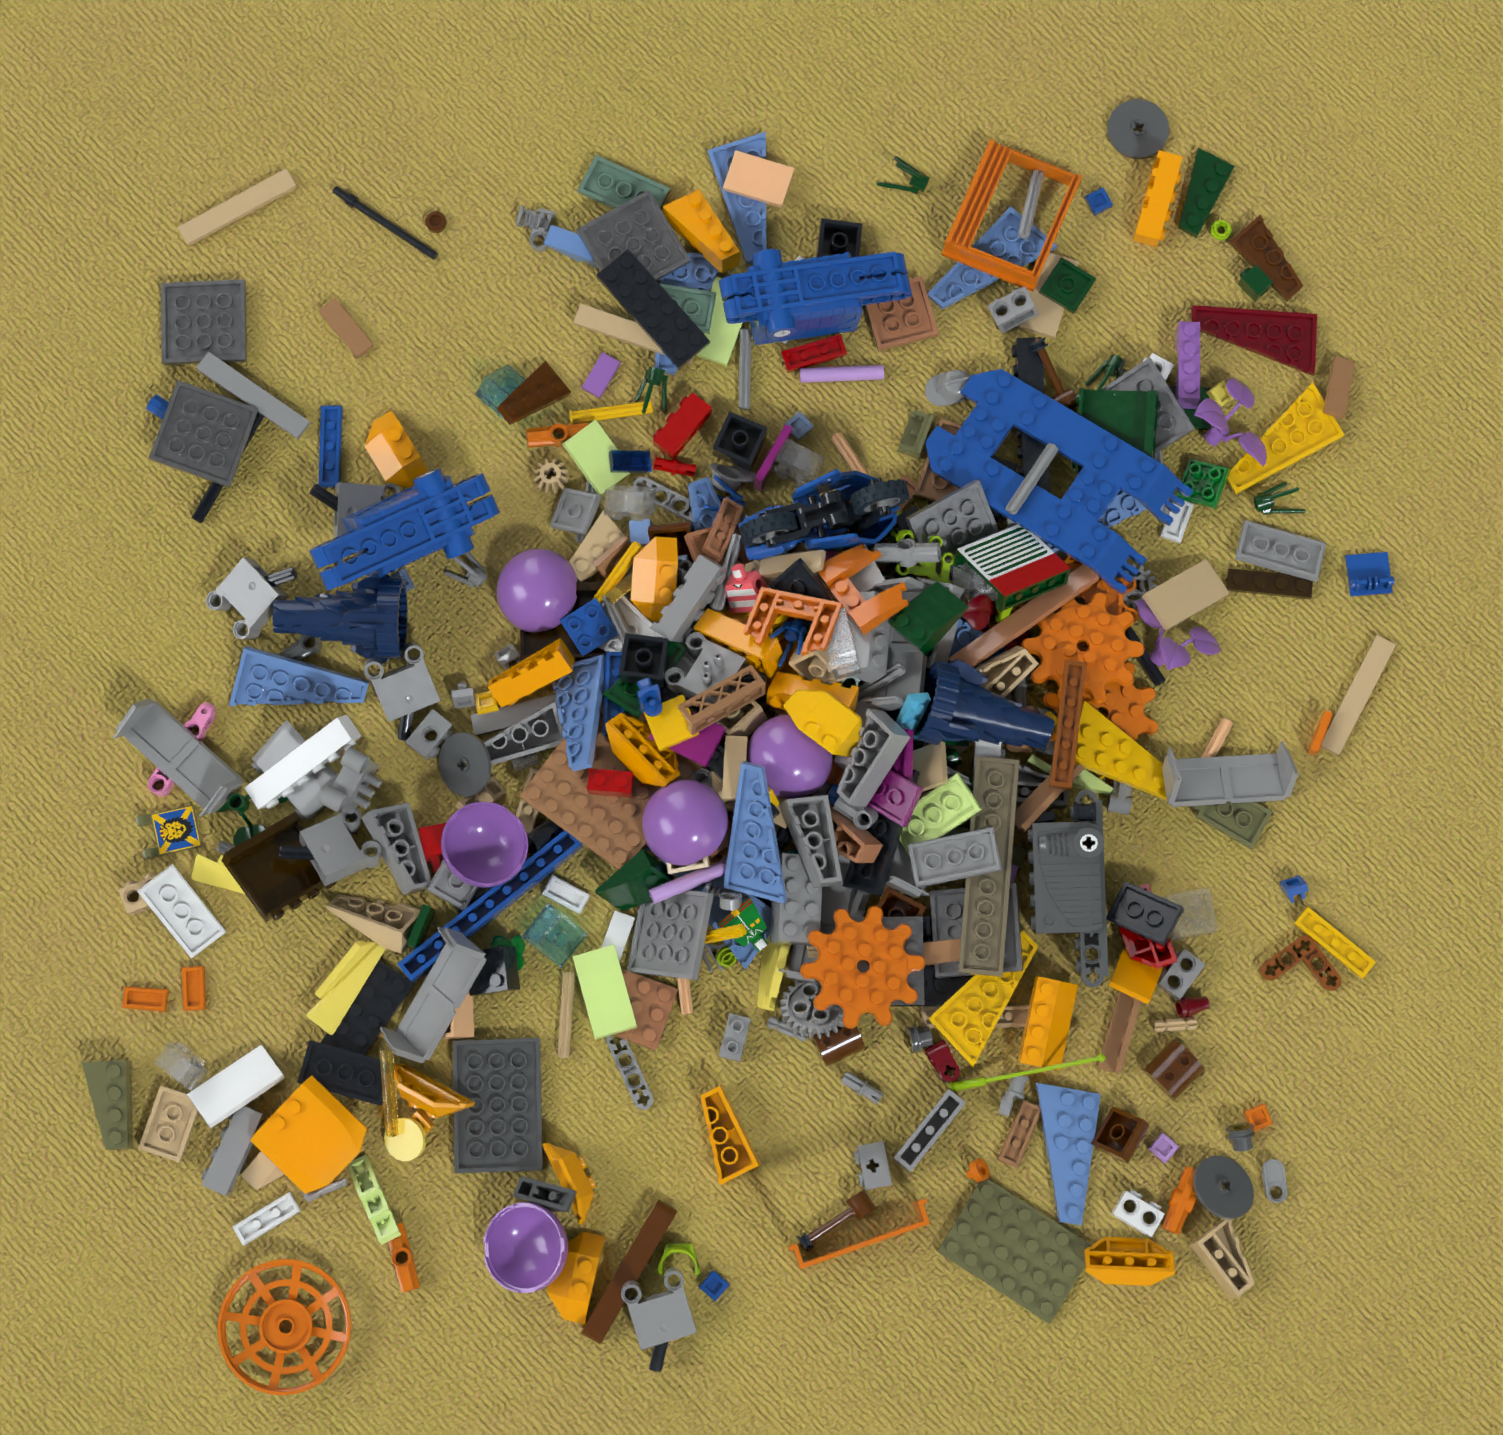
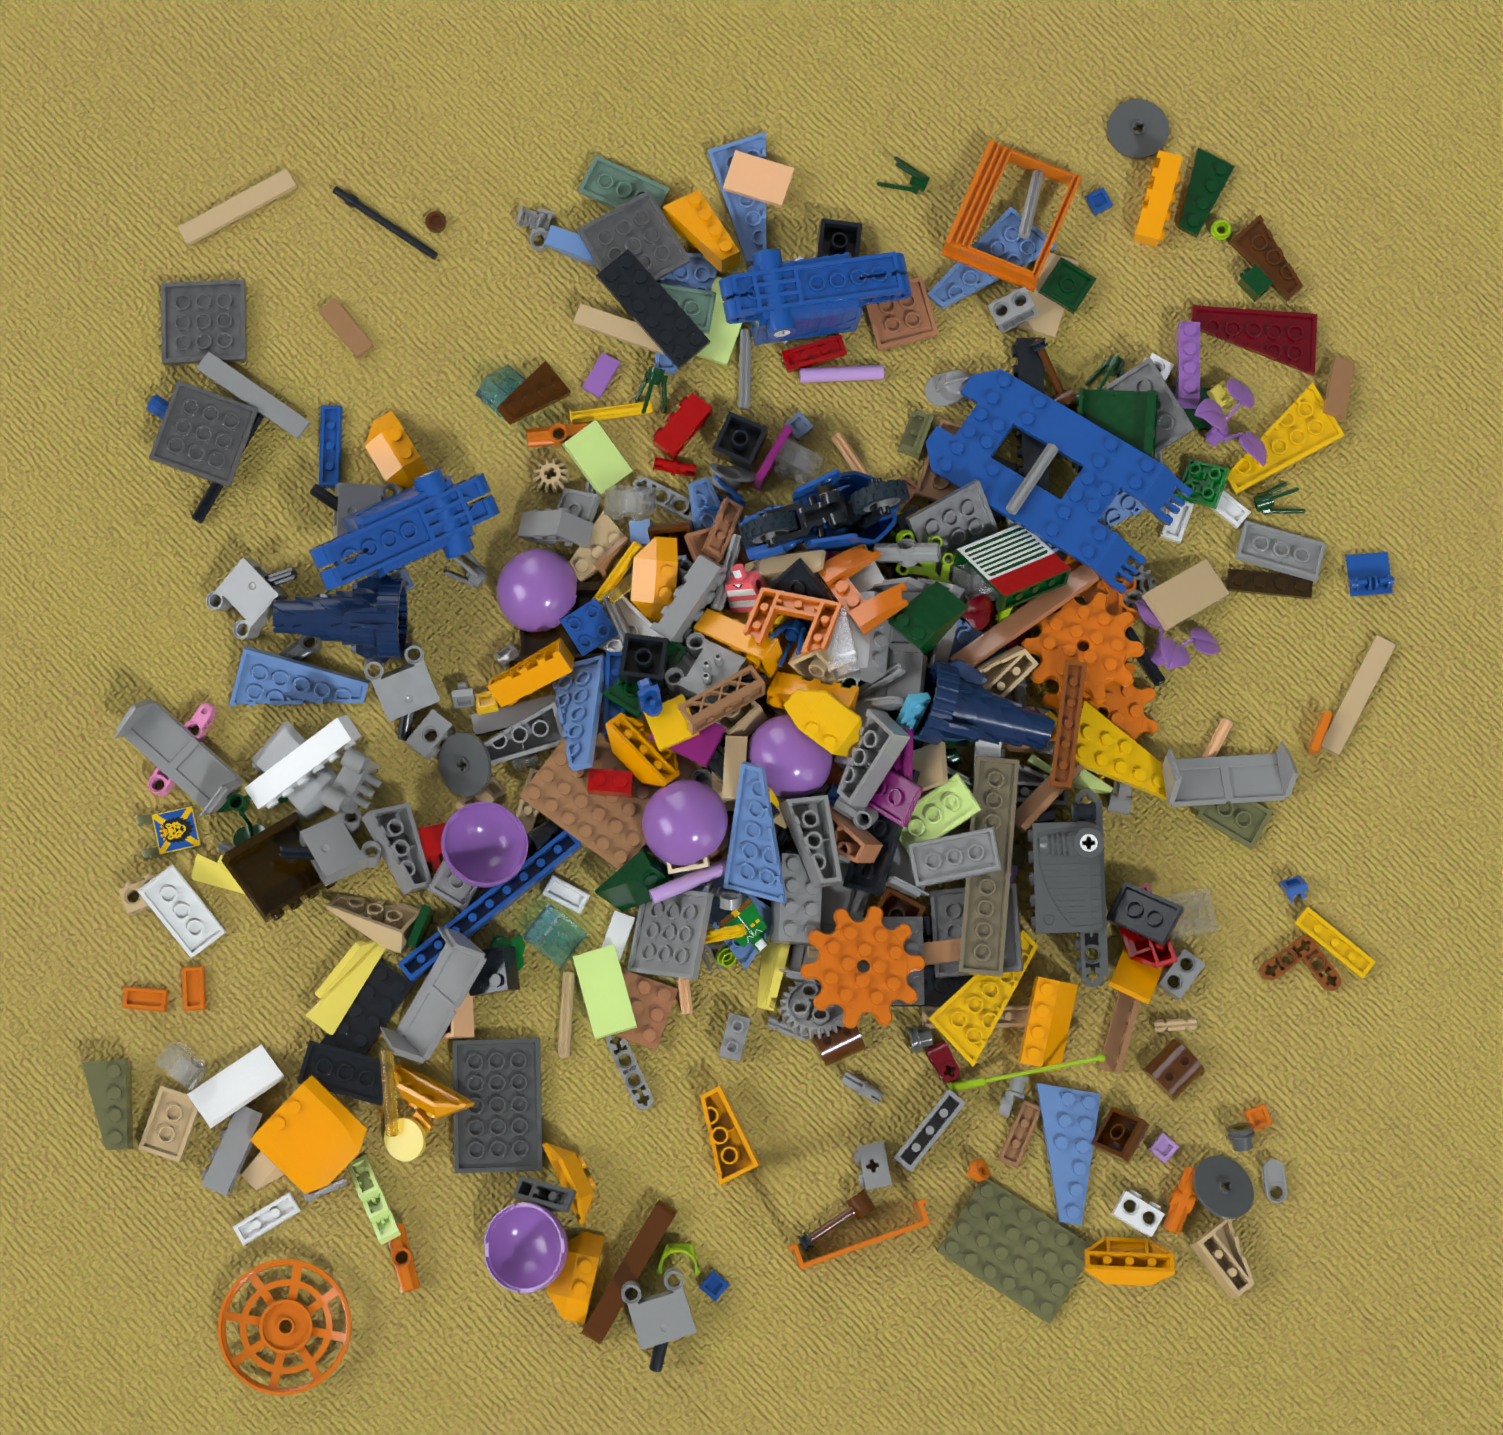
clear blue tile [609,450,652,473] -> none
dark red cone [1175,996,1210,1018] -> none
none -> light grey wedge [517,508,594,548]
none -> white tile [1209,490,1251,529]

